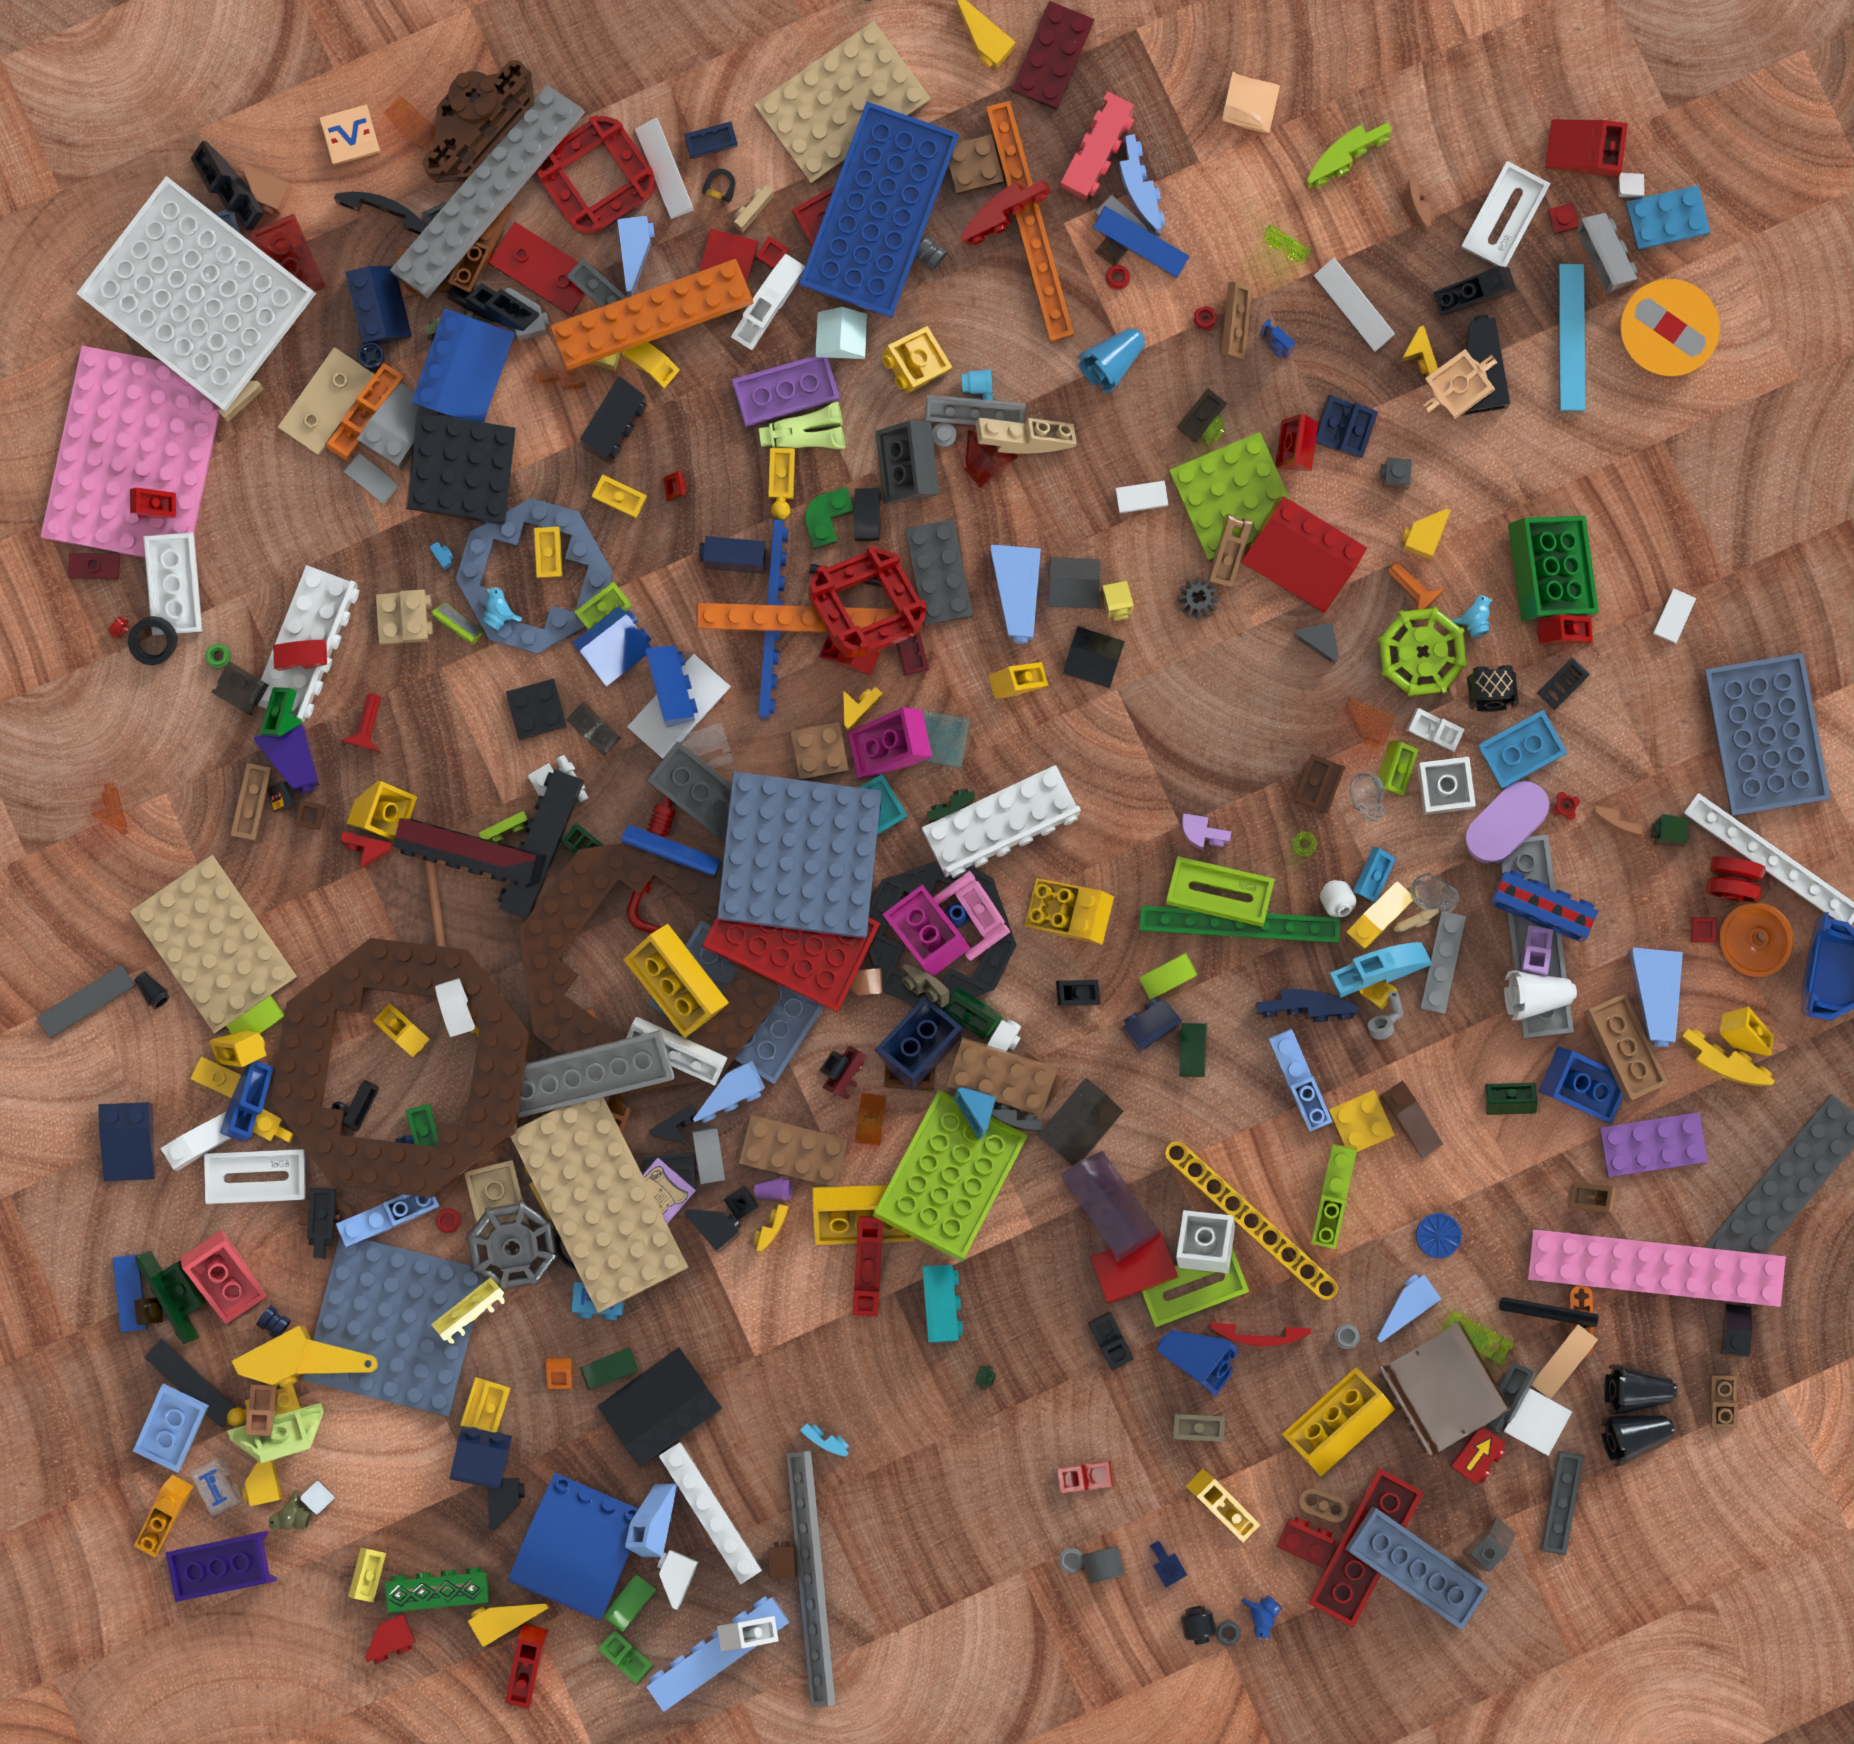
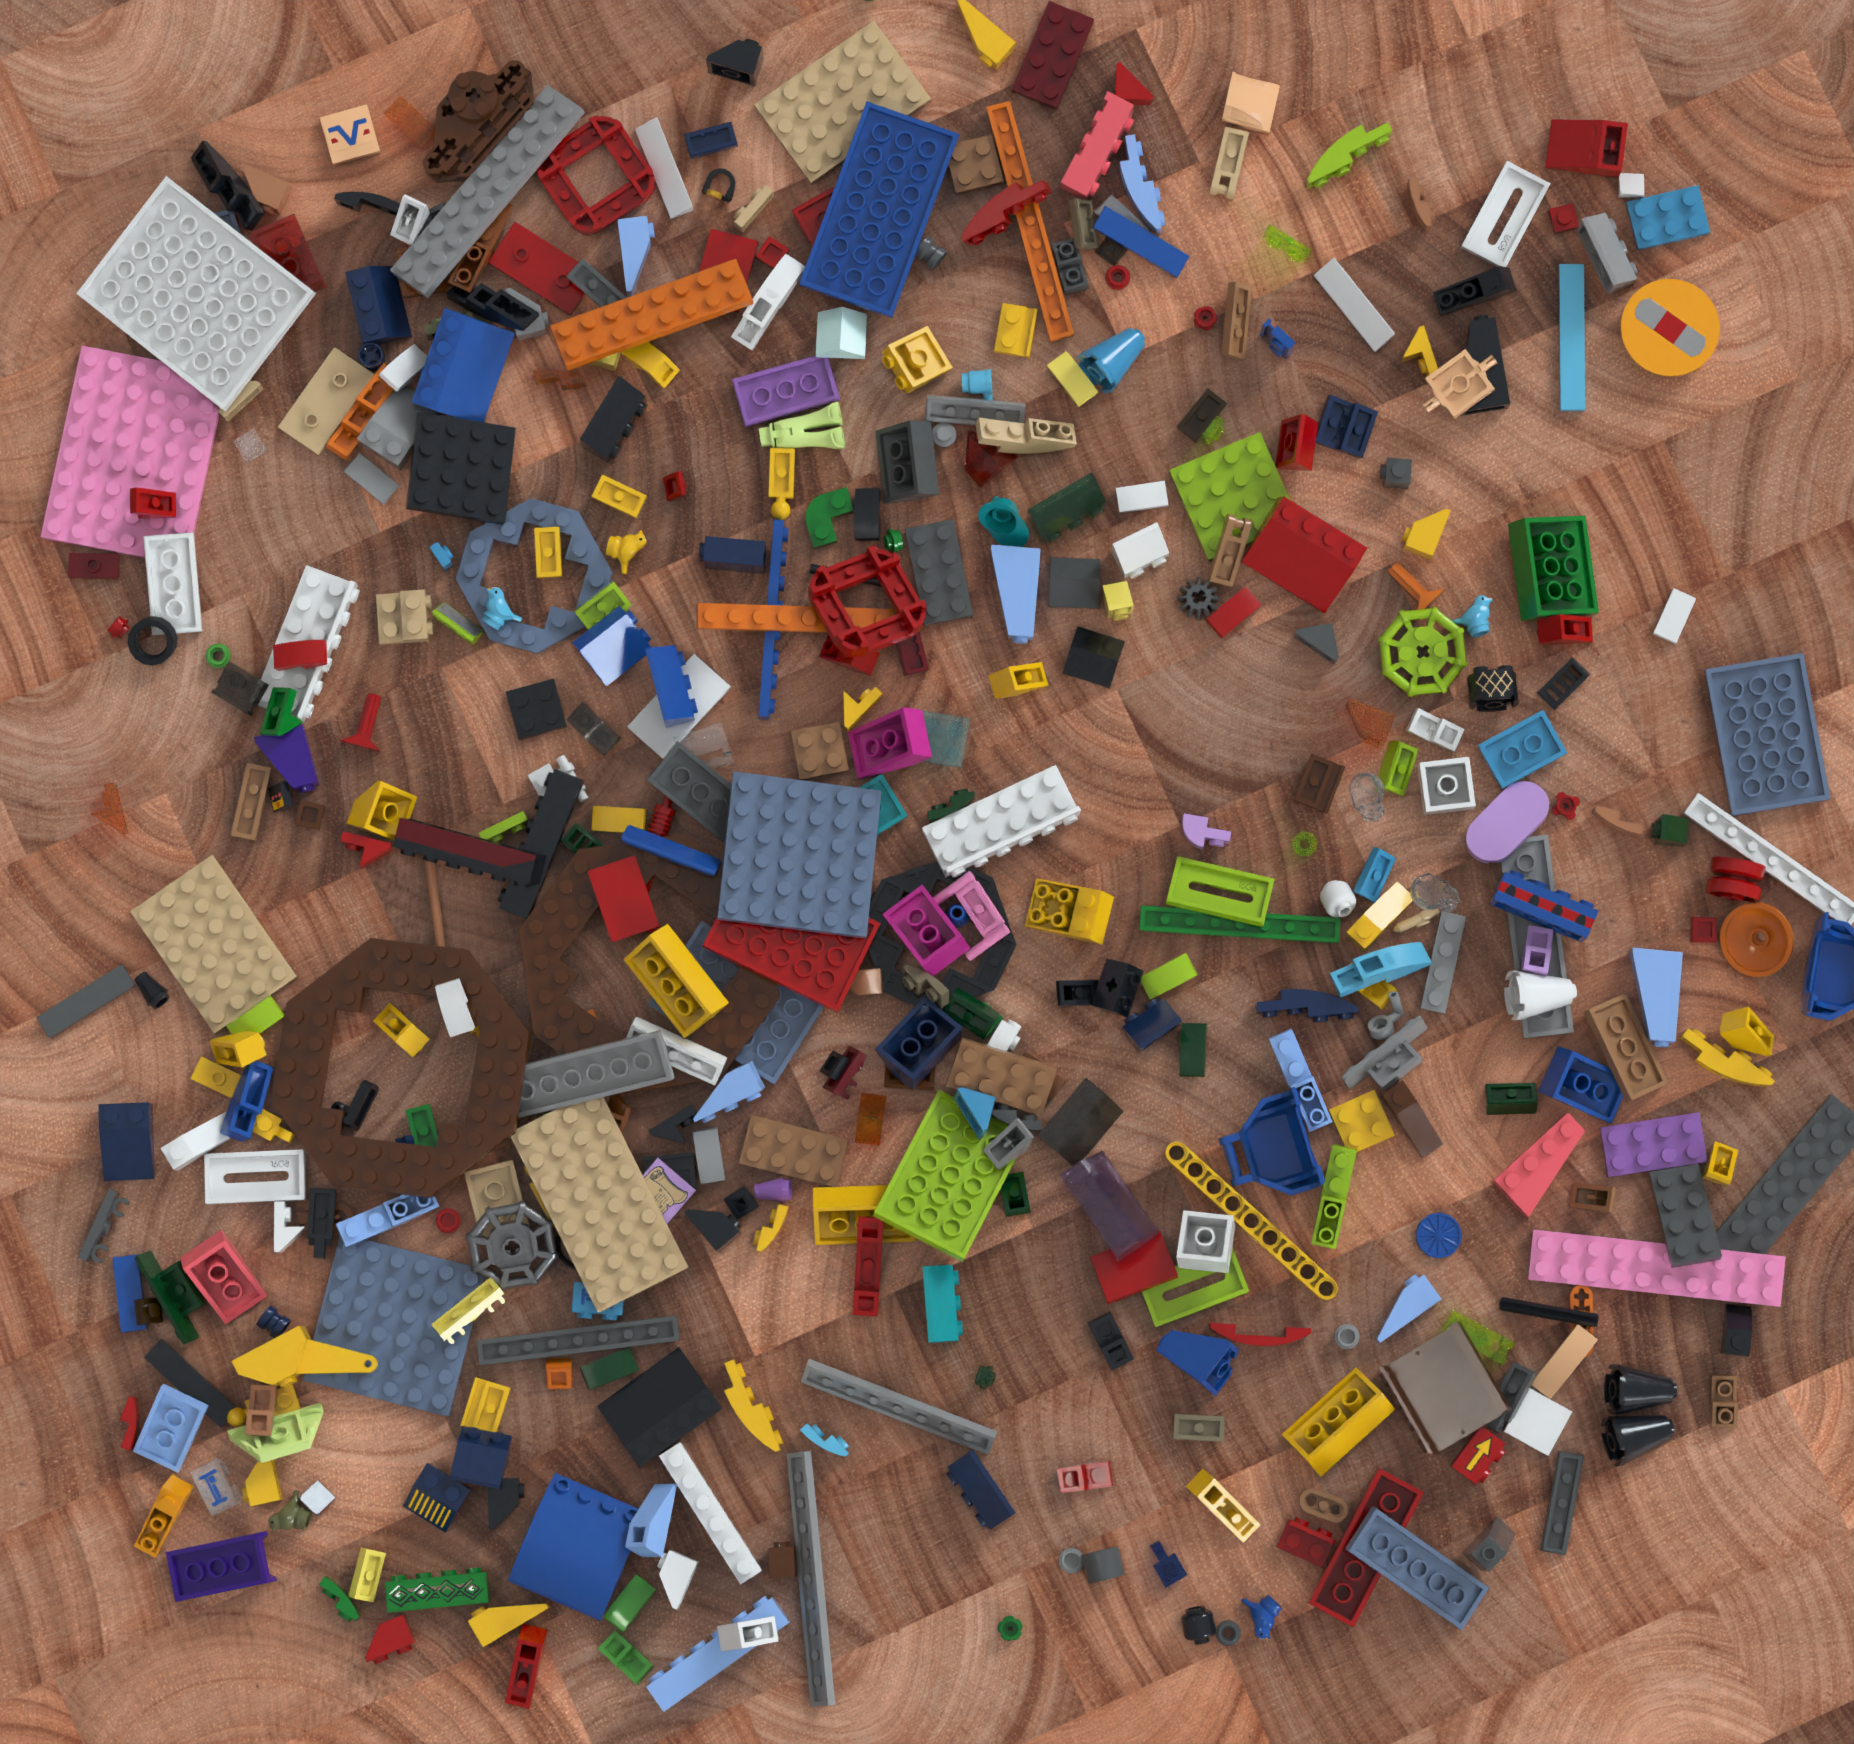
none -> dark grey plate [78,1189,130,1263]
none -> red slope [120,1396,140,1451]
none -> clear plate [233,428,268,463]
none -> white slope [274,1202,307,1253]
none -> green slope [319,1576,361,1622]
none -> white slope [379,344,427,392]
none -> white slope [390,194,430,246]
none -> dark blue slope [403,1463,473,1533]
none -> dark grey plate [476,1315,680,1366]
none -> red tile [587,855,659,942]
none -> yellow slope [592,806,646,833]
none -> yellow animal [606,530,647,574]
none -> black slope [706,39,764,86]
none -> yellow slope [724,1359,783,1452]
none -> light grey plate [801,1359,997,1455]
none -> green plate [883,529,903,554]
none -> dark blue slope [947,1450,1016,1530]
none -> teal piece [978,496,1029,547]
none -> light grey slope [983,1118,1034,1169]
none -> yellow plate [994,303,1038,358]
none -> green plate [998,1616,1023,1641]
none -> dark green slope [1001,1172,1031,1217]
none -> clear green slope [1027,472,1106,543]
none -> light yellow slope [1047,351,1098,407]
none -> dark grey slope [1052,238,1089,295]
none -> dark tan plate [1069,198,1098,250]
none -> black brick [1091,958,1144,1018]
none -> white slope [1111,522,1169,579]
none -> red slope [1115,62,1154,105]
none -> red slope [1205,586,1262,639]
none -> tan plate [1209,126,1249,199]
none -> blue piece [1218,1087,1325,1196]
none -> light grey bracket [1342,1016,1427,1092]
none -> coral wedge [1491,1113,1585,1219]
none -> dark grey plate [1649,1163,1722,1268]
none -> yellow slope [1702,1141,1738,1186]

